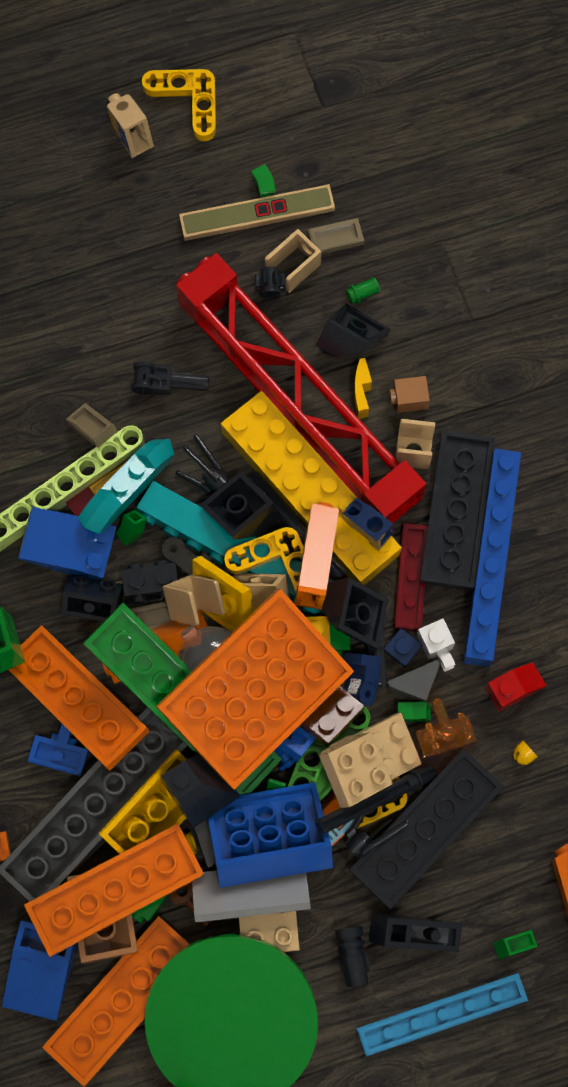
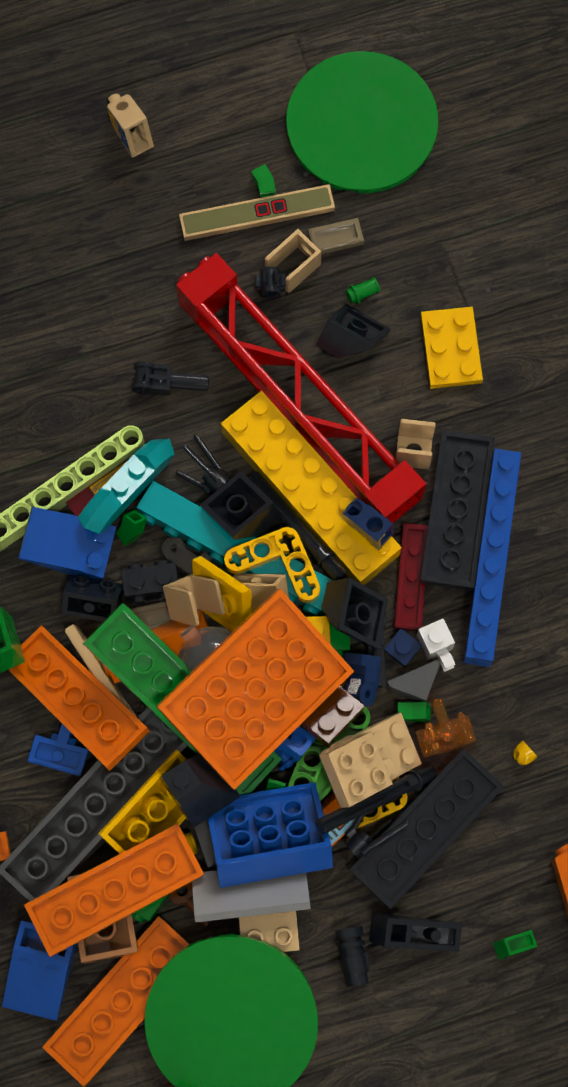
dark tan tile [66,403,118,448] -> none
yellow beam [142,69,216,141] -> none
slope [294,502,339,610] -> none
yellow slope [354,358,372,419] -> none
dark azure tile [357,973,528,1056] -> none
medium nougat brick [389,376,430,413] -> none
red slope [485,662,547,712] -> none
none -> tan tile [65,624,137,717]
none -> green tile [286,51,438,193]
none -> yellow plate [420,307,483,389]

